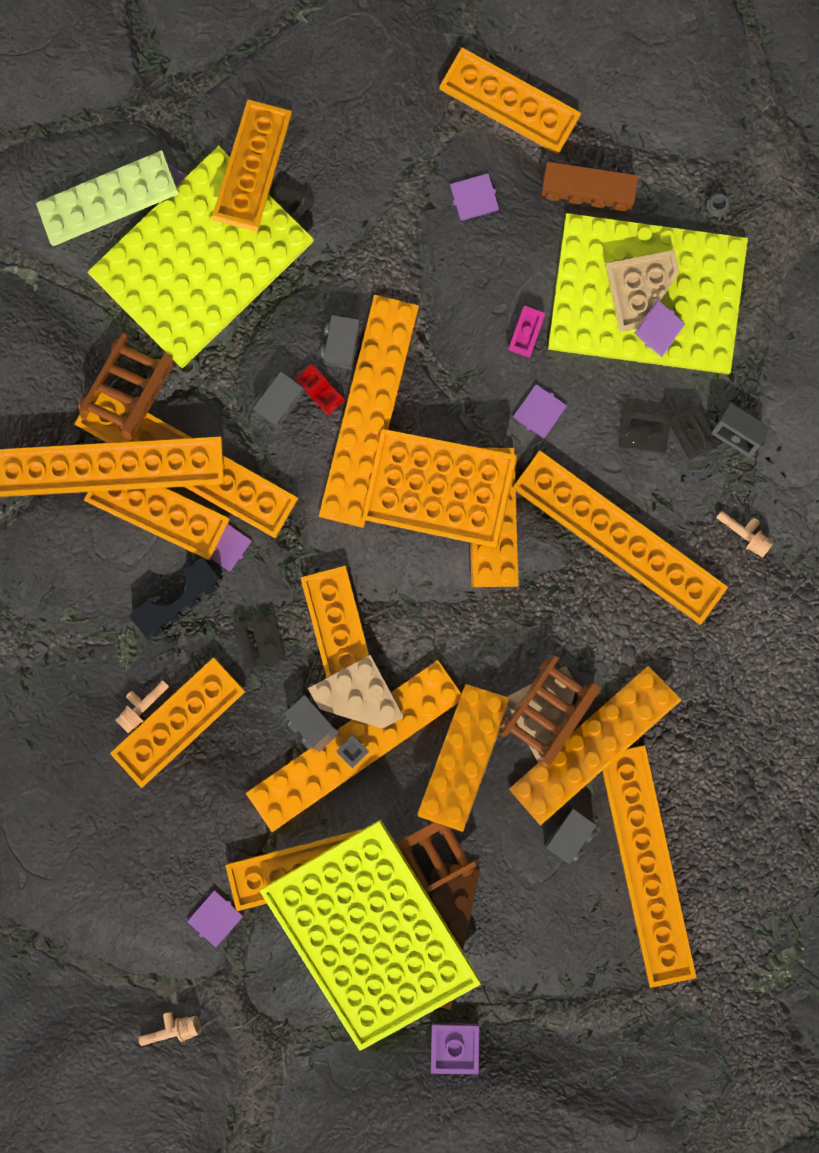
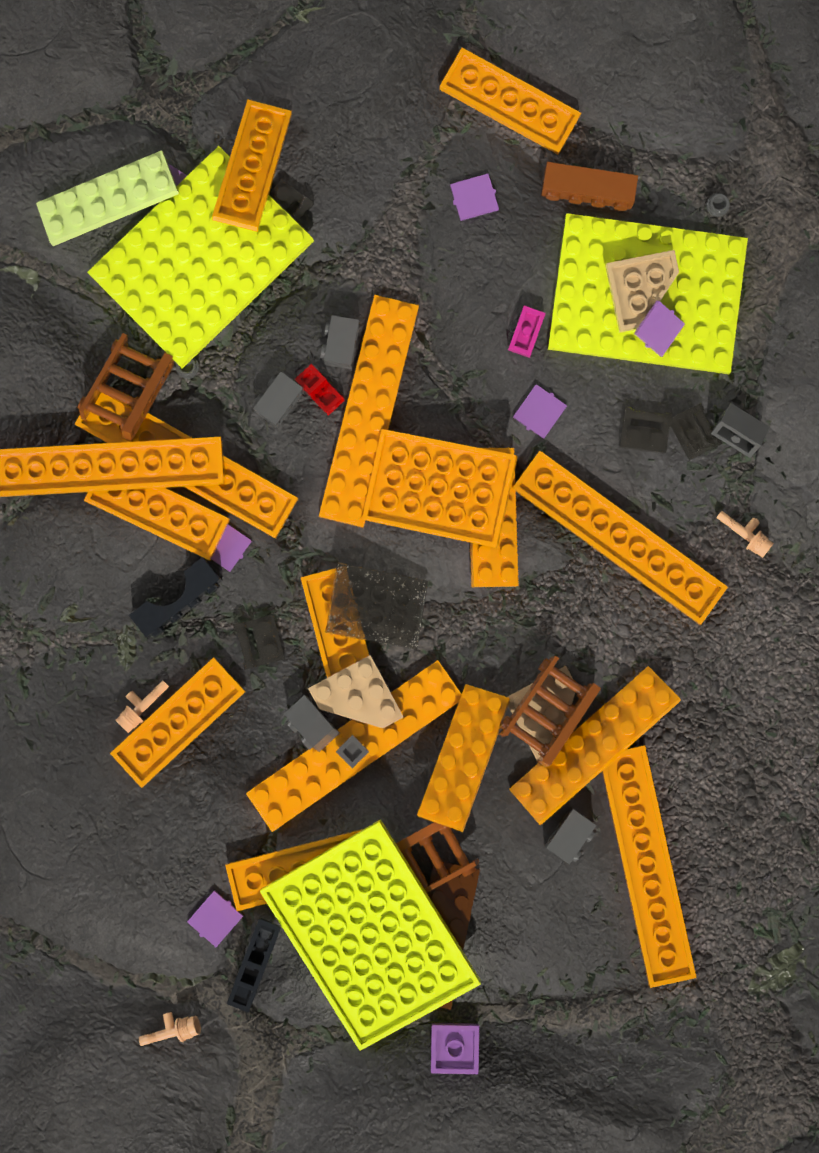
none -> black slope [227,918,282,1013]
none -> clear smoke plate [325,563,428,650]

